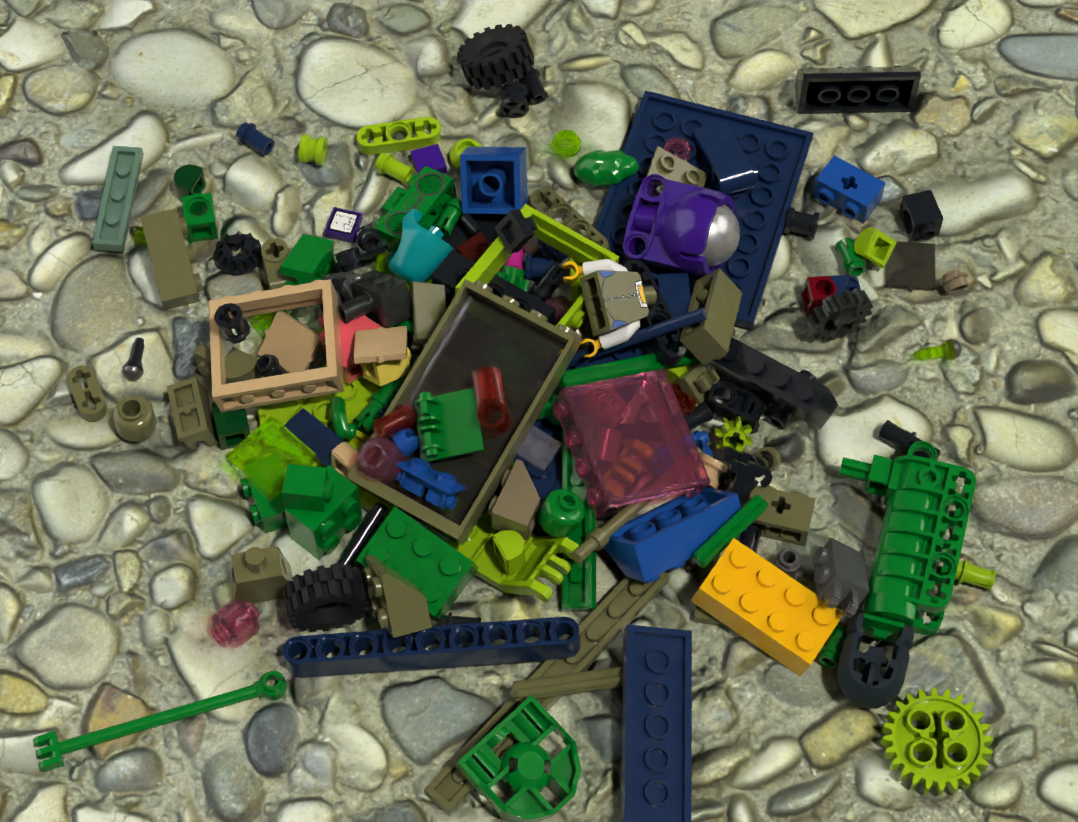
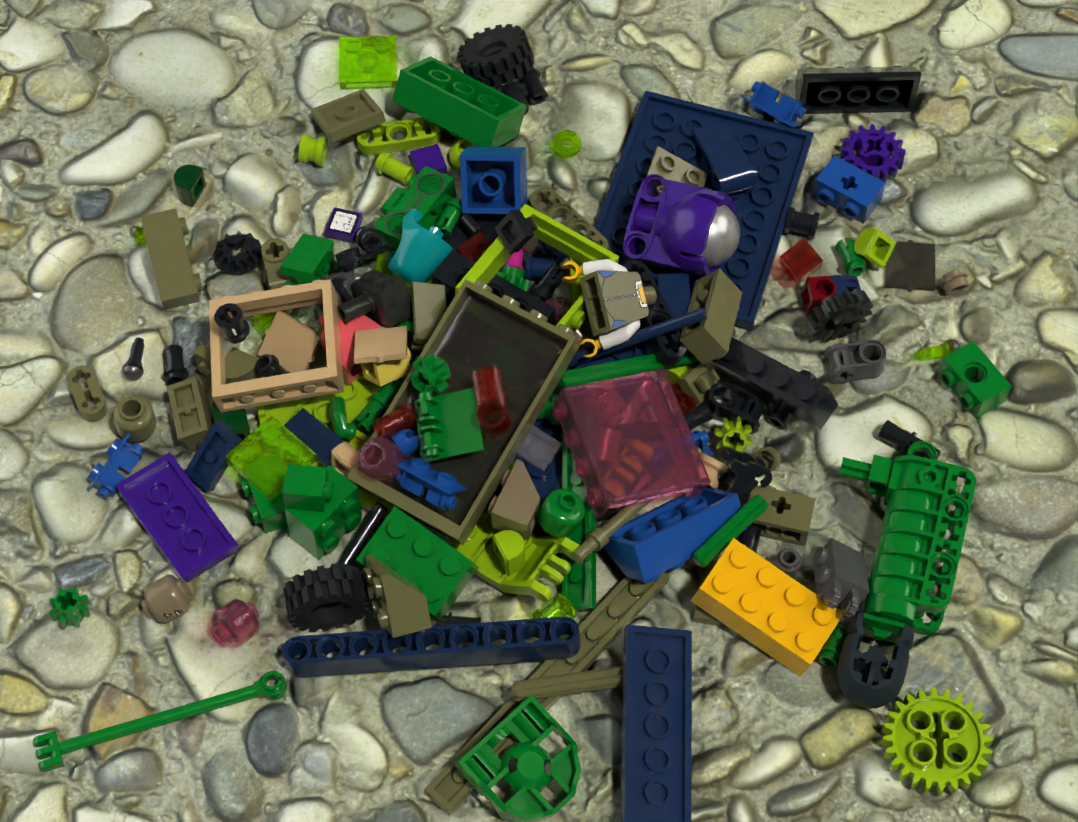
sand green plate [92,146,144,252] -> none
green brick [182,193,219,243] -> none
olive torso [229,546,293,607] -> none
dark blue pin [236,122,275,156] -> none
green arm [574,150,639,186] -> none
clear pink bush [664,137,691,162] -> none
black brick [899,190,943,241] -> none
lime pin [955,559,996,591] -> none
none -> green gear [49,586,90,629]
none -> blue hinge [87,433,144,500]
none -> dark purple plate [115,452,239,583]
none -> dark tan head [141,574,193,623]
none -> black pin [163,345,188,385]
none -> dark blue plate [185,421,243,492]
none -> olive plate [311,89,386,143]
none -> clear neon green plate [339,35,397,90]
none -> green brick [392,56,527,147]
none -> green gear [410,353,452,395]
none -> clear neon green bush [532,593,577,619]
none -> blue hinge [743,81,806,127]
none -> clear red brick [779,238,823,286]
none -> dark grey piece [824,340,886,384]
none -> dark purple gear [840,124,906,182]
none -> green brick [939,341,1011,419]

